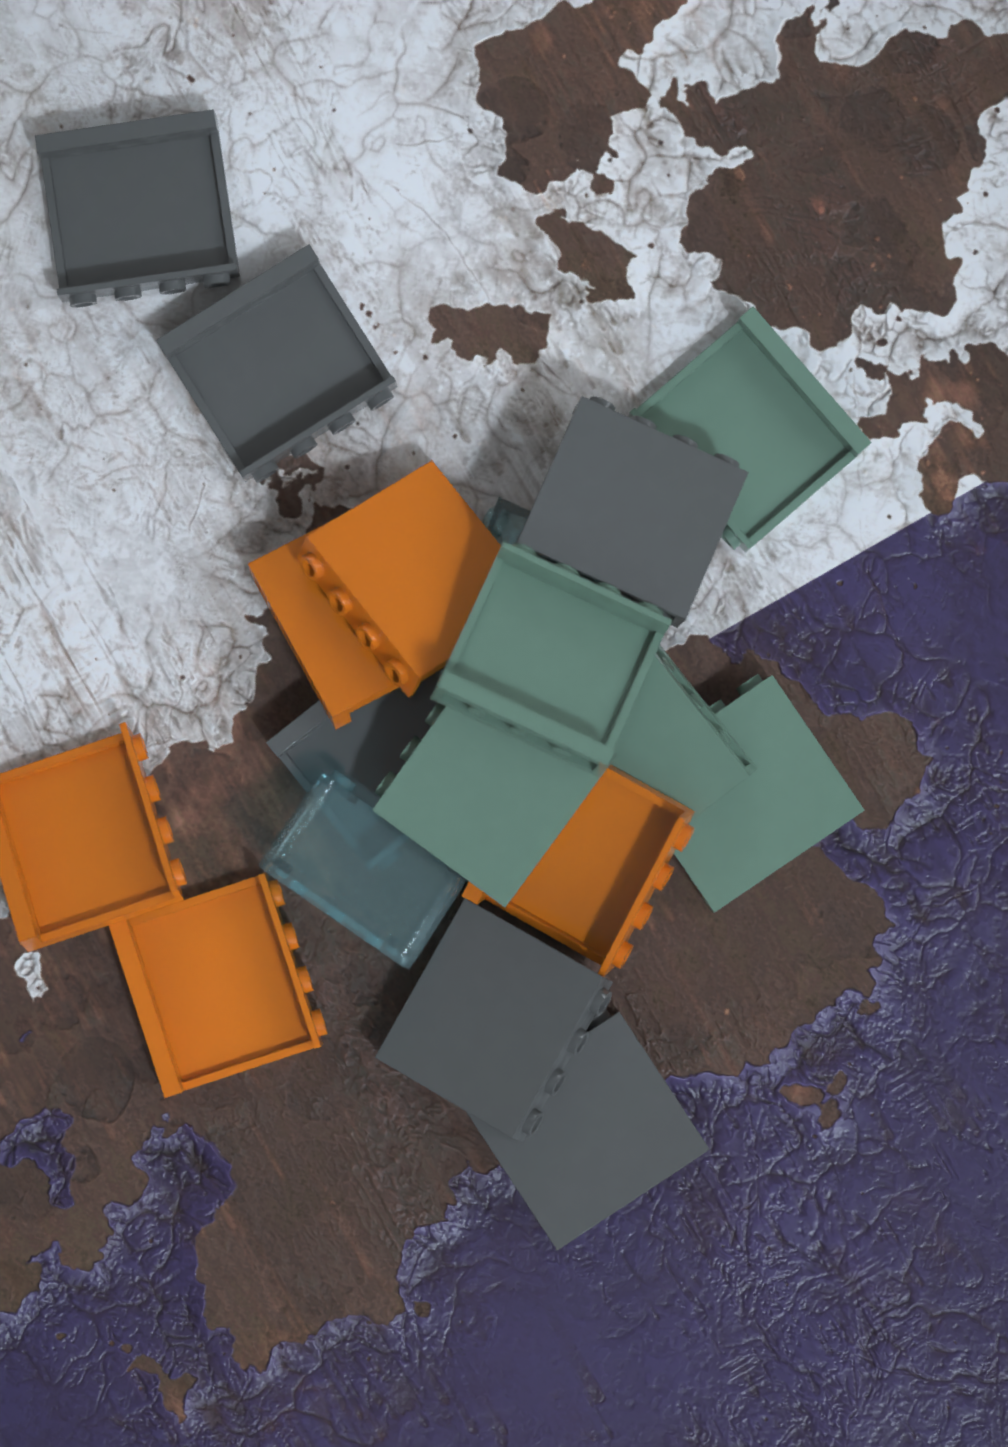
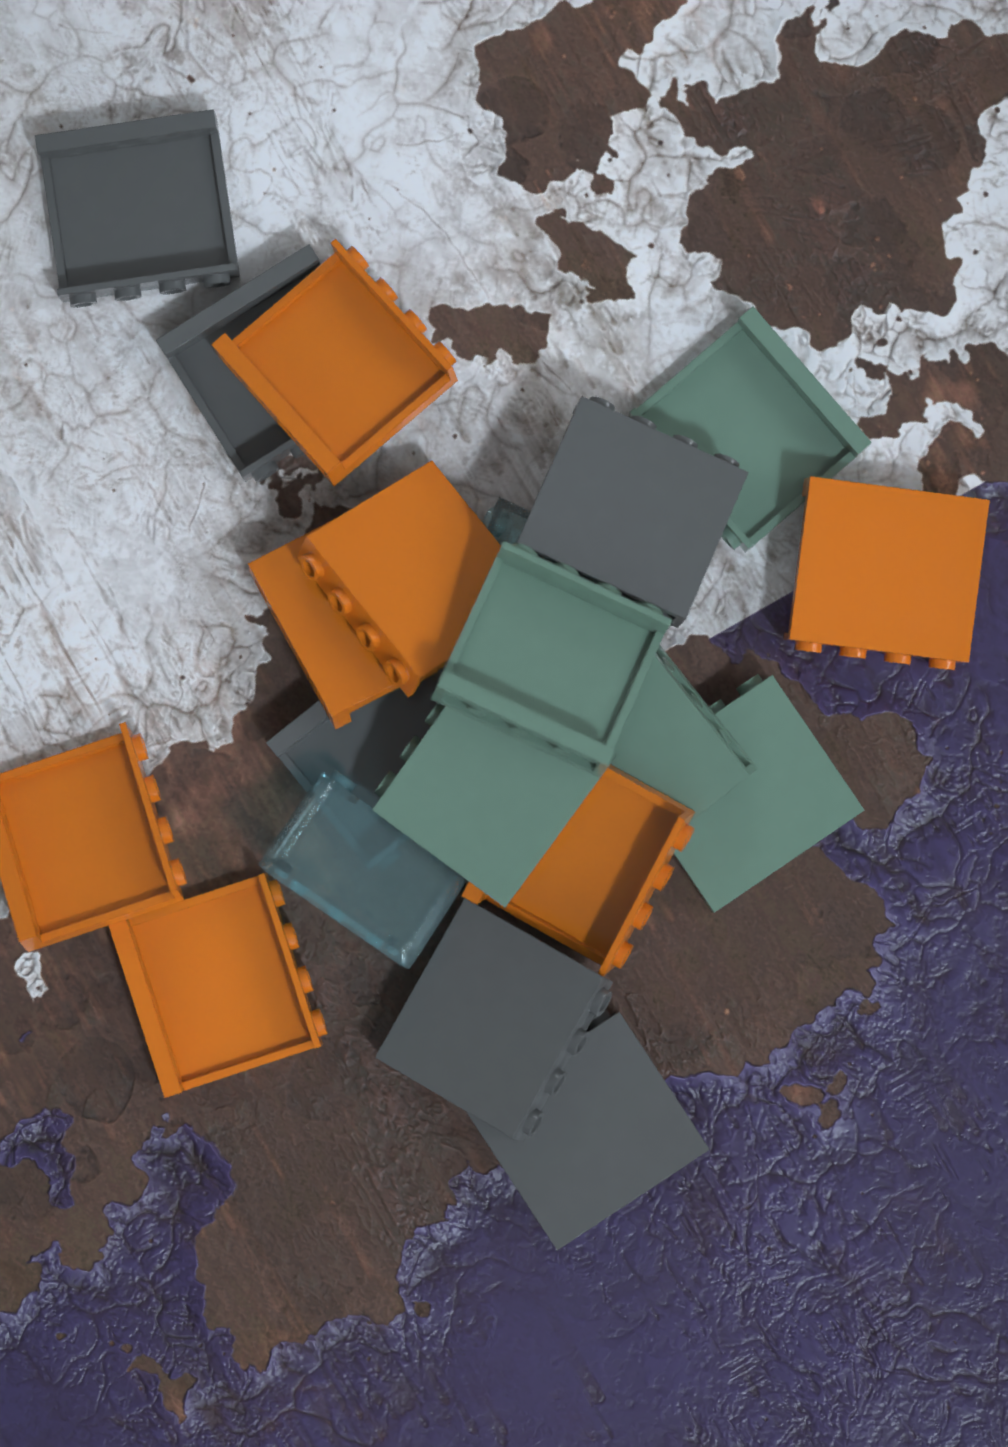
none -> orange panel [211,239,458,486]
none -> orange panel [784,476,990,670]

